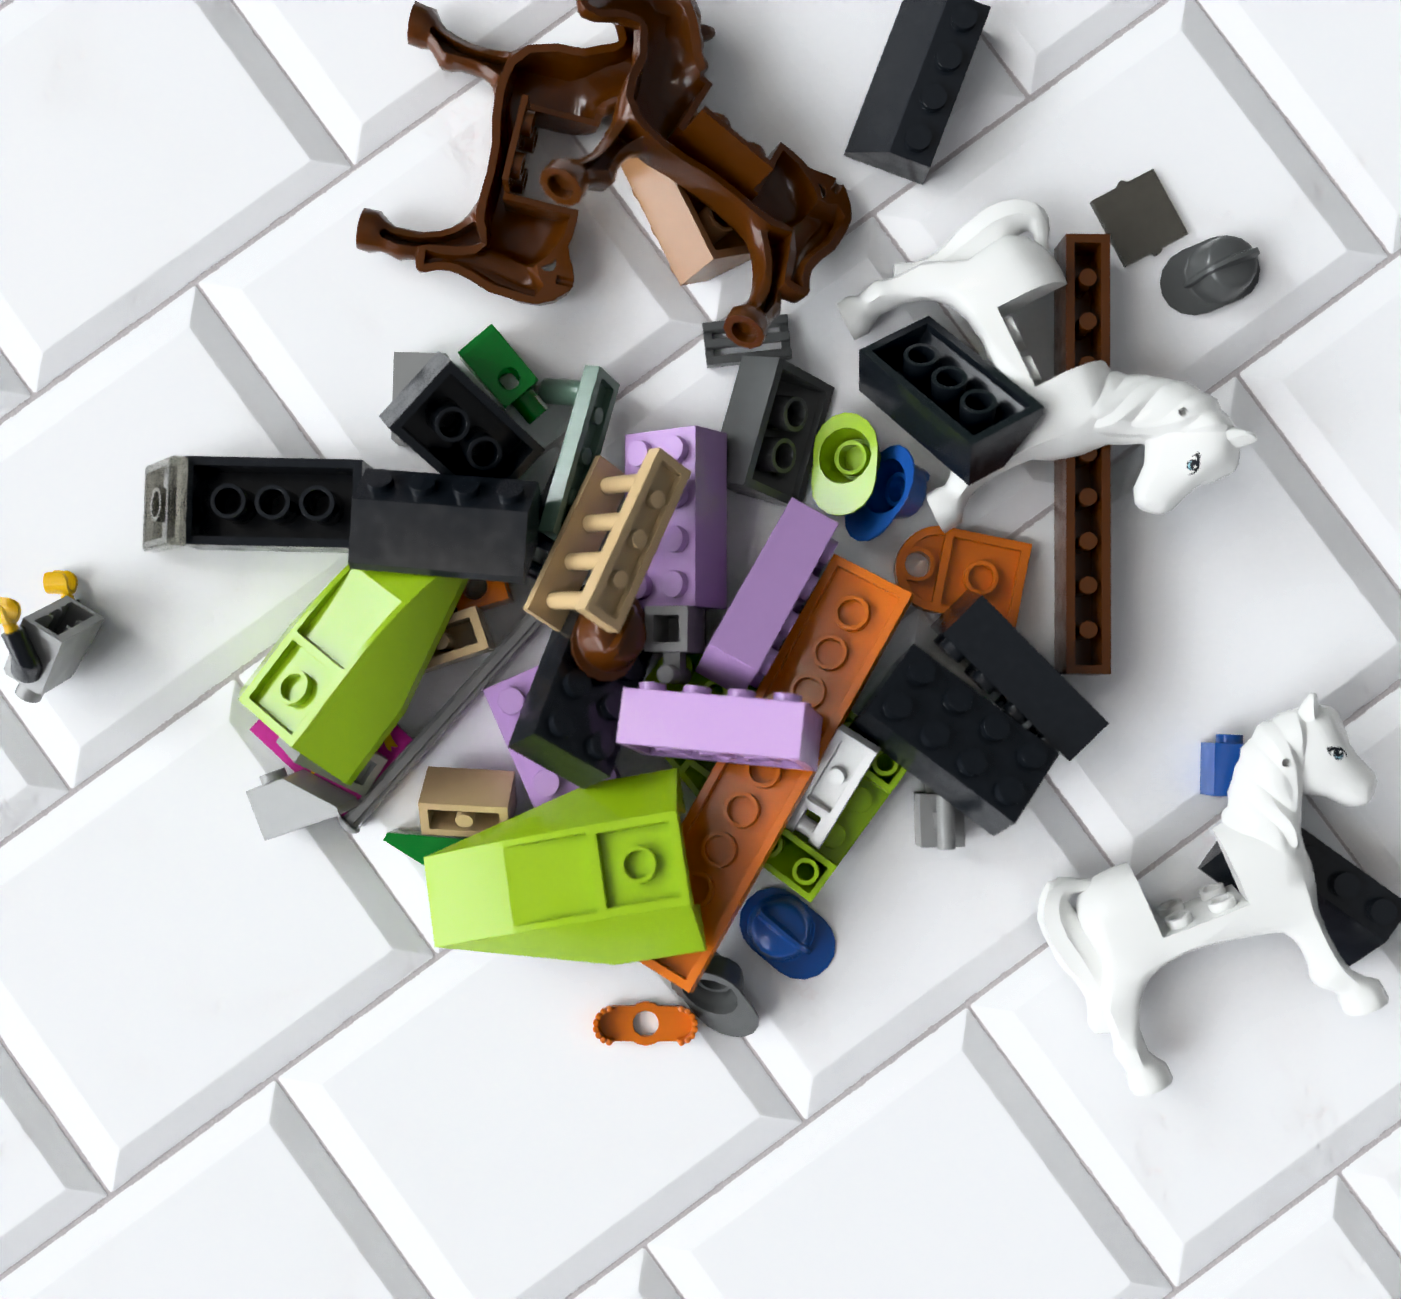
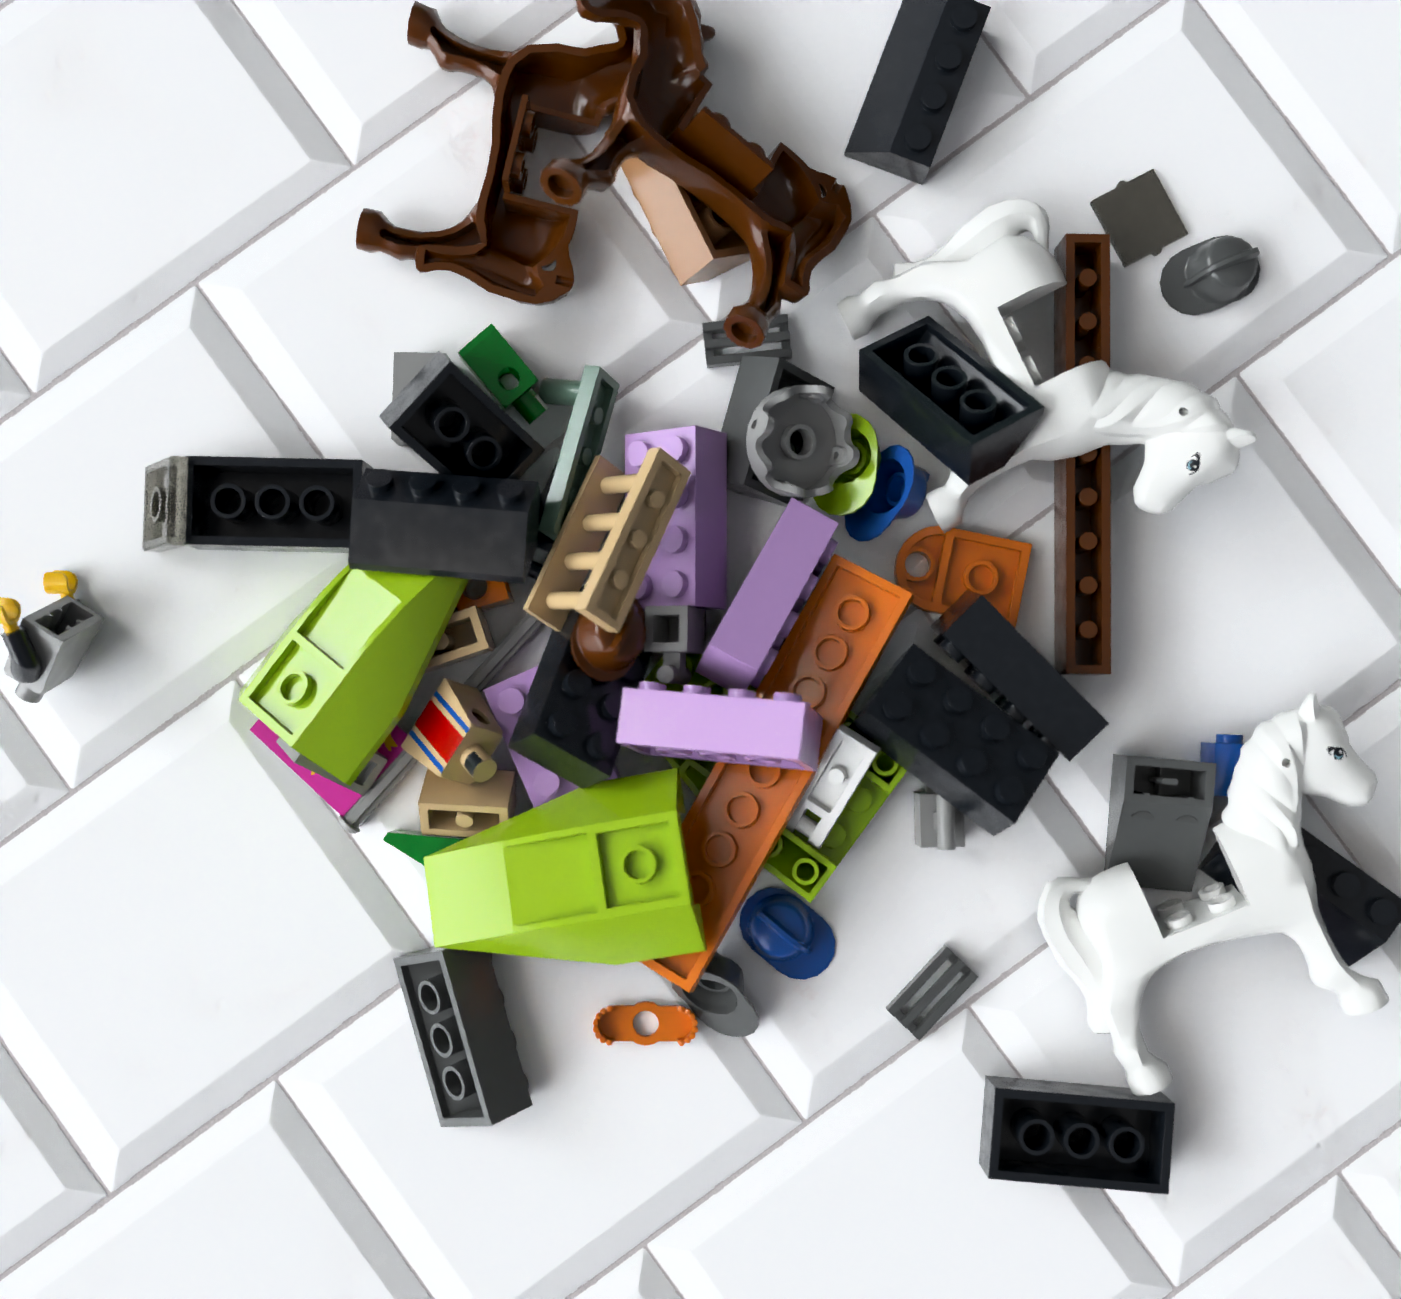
slope [246,767,359,841] -> none
none -> dark grey slope [393,946,533,1127]
none -> tan torso [401,678,503,785]
none -> light grey plate [746,385,860,498]
none -> dark grey tile [886,945,978,1040]
none -> black brick [979,1075,1175,1194]
none -> dark grey slope [1104,754,1216,892]

